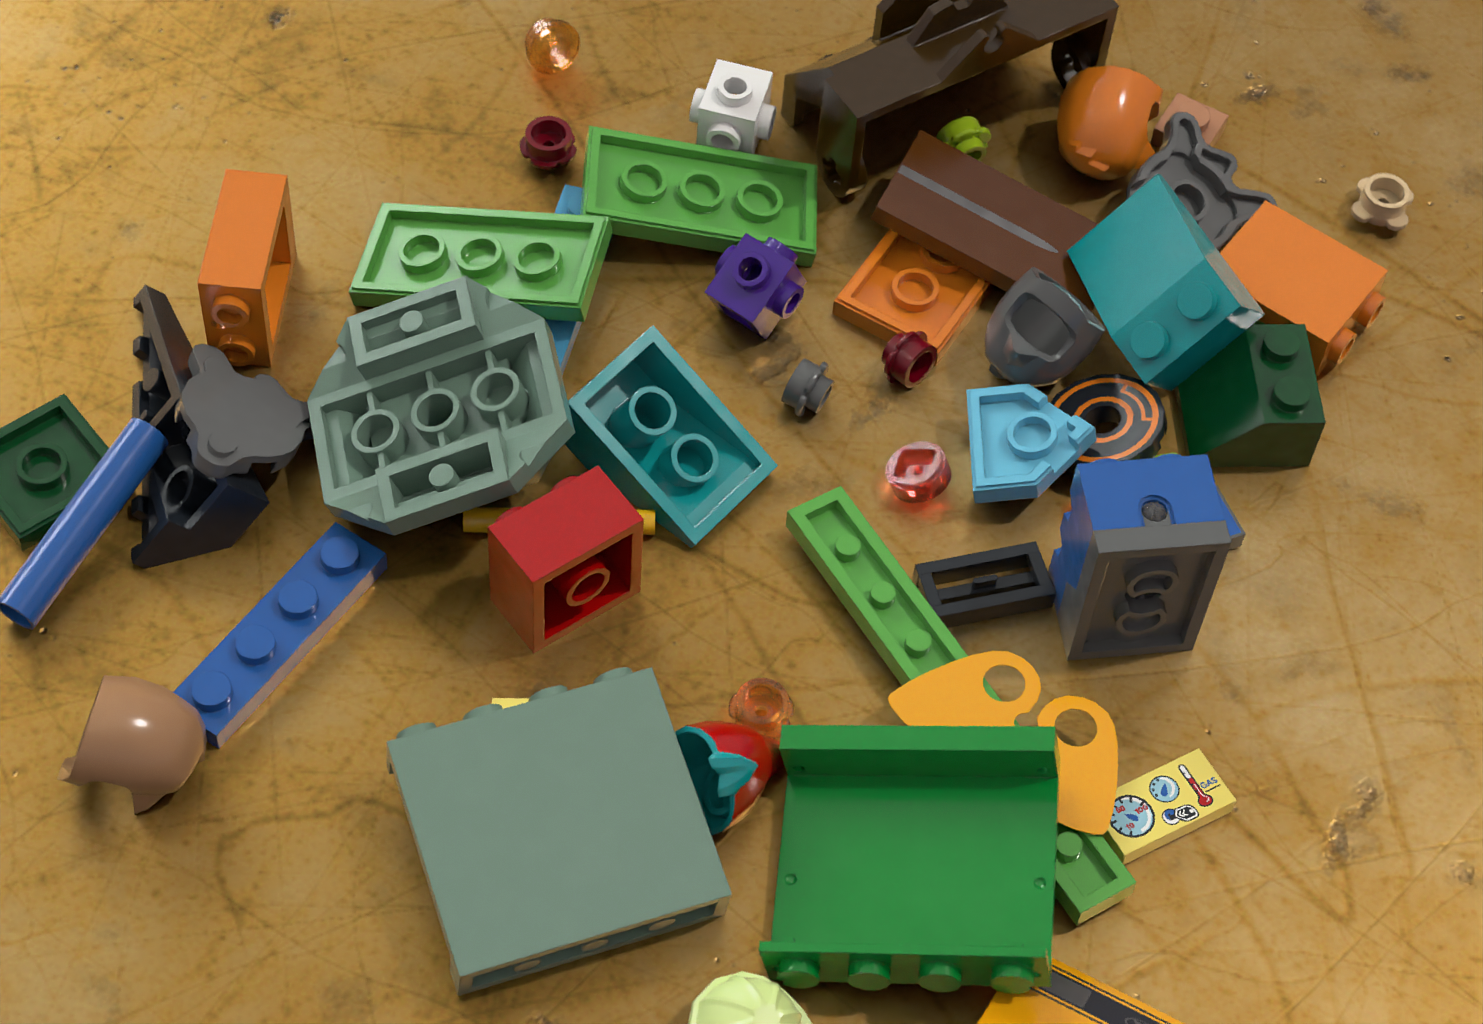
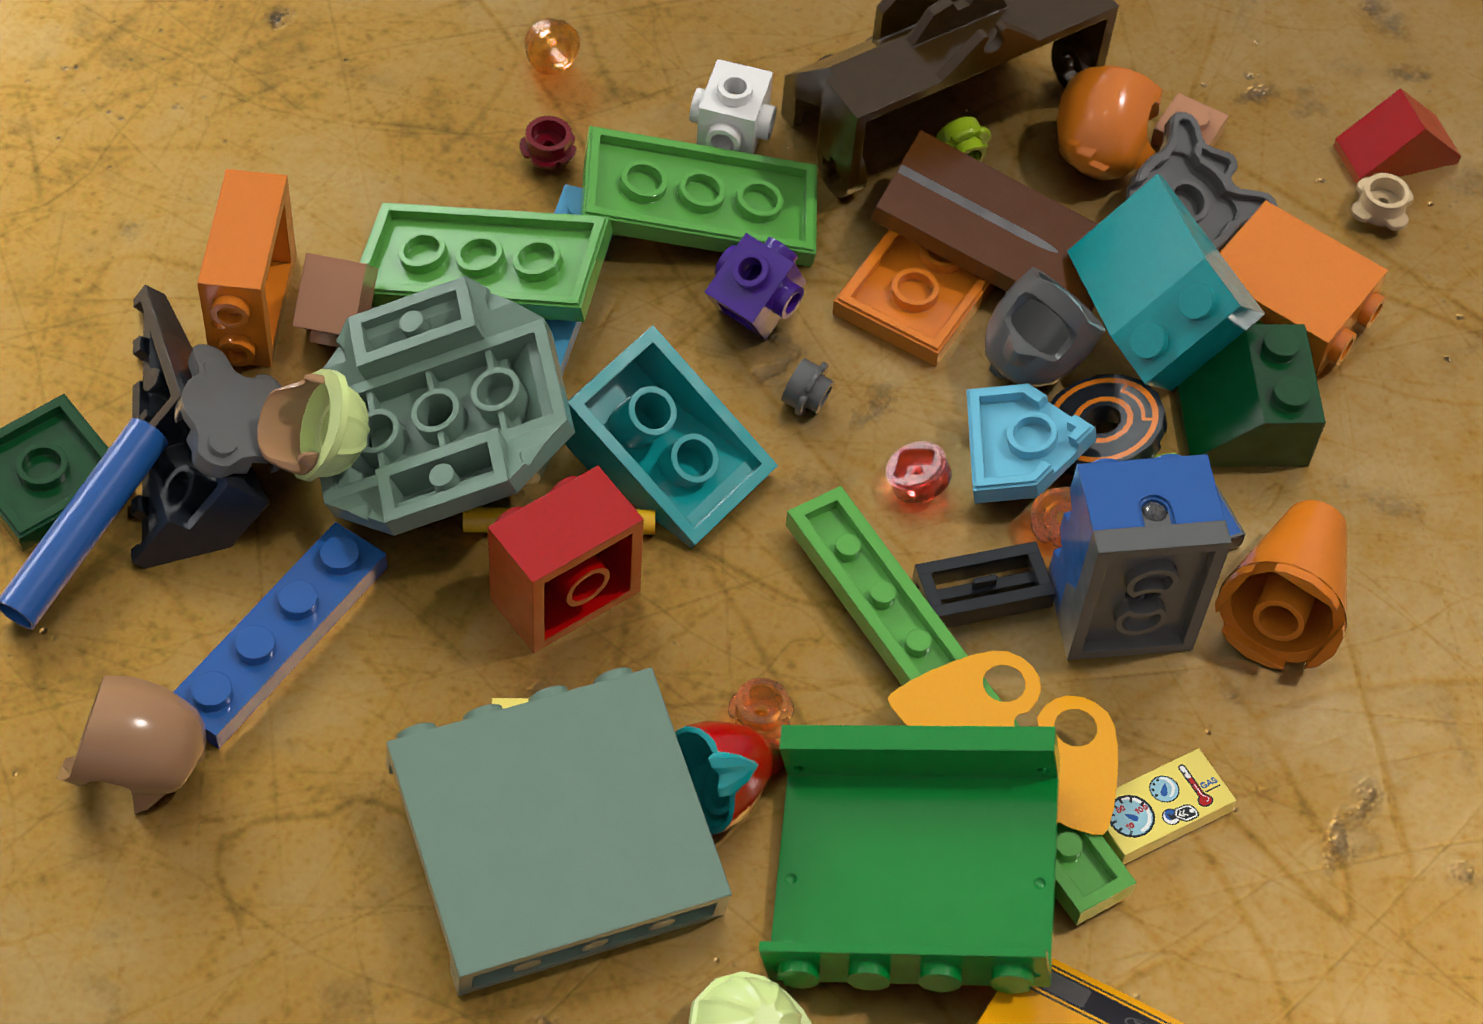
dark red plate [881,331,937,388] -> none
none -> piece [257,369,370,482]
none -> nougat brick [293,253,378,347]
none -> clear orange plate [1031,487,1072,548]
none -> orange cone [1215,500,1348,670]
none -> red slope [1333,88,1461,185]

